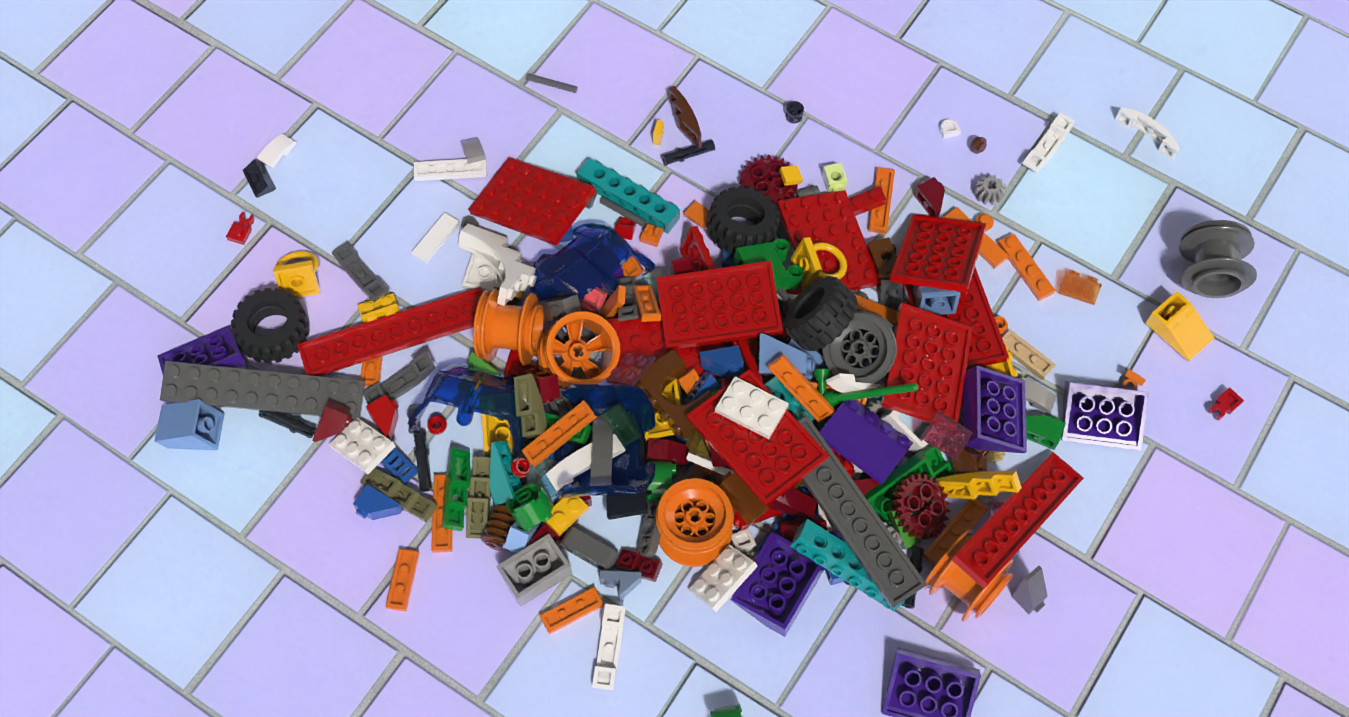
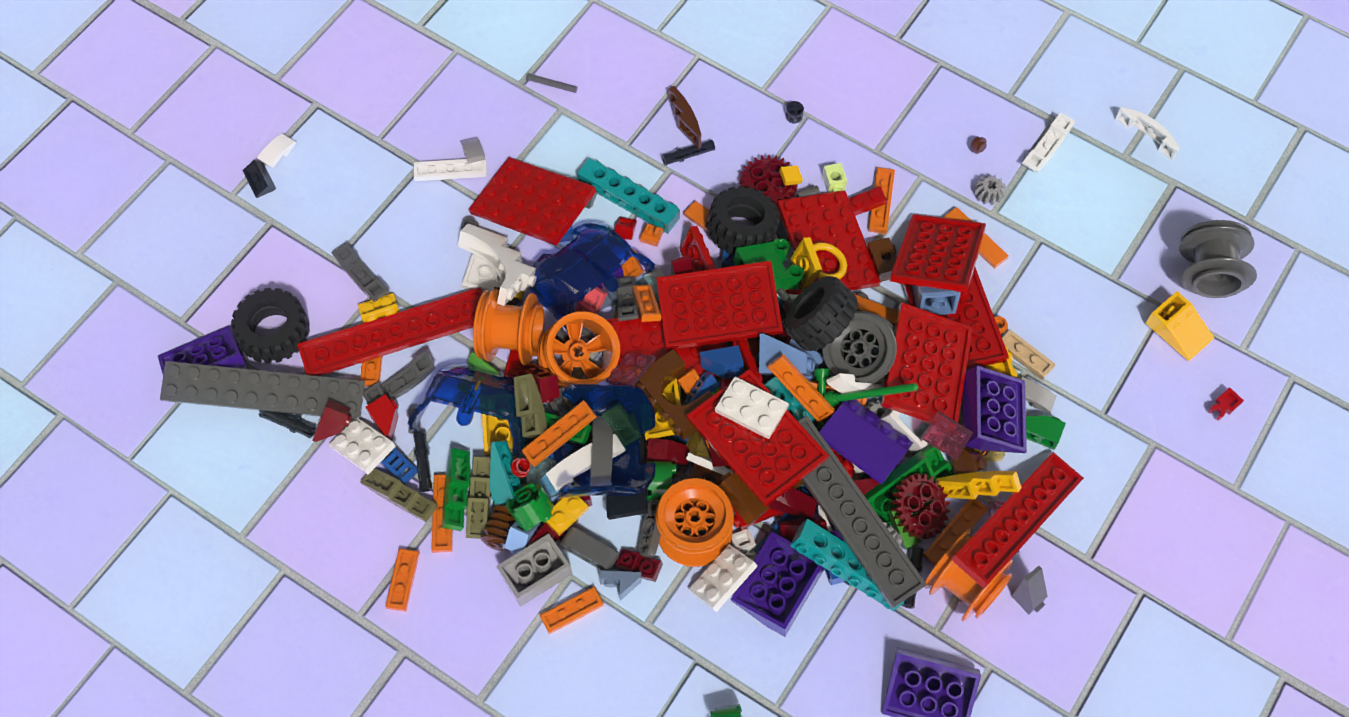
medium blue slope [154,399,225,450] -> none
red plate [226,212,255,245] -> none
yellow tile [273,251,320,298] -> none
blue slope [353,485,403,520] -> none
white tile [411,213,460,264] -> none
red plate [427,416,447,435] -> none
dark grey slope [538,295,582,321] -> none
white slope [592,604,626,691] -> none
dark grey bar [600,197,647,227] -> none
orange tile [600,285,626,320] -> none
yellow tile [653,120,664,145] -> none
black piece [880,280,905,312] -> none
dark red slope [914,177,945,217] -> none
white tile [940,119,961,139] -> none
orange plate [975,214,994,232] -> none
orange plate [997,233,1056,302] -> none
clear orange bracket [1058,270,1102,305] -> none
slope [1062,381,1149,450] -> none
orange tile [1123,369,1146,390] -> none

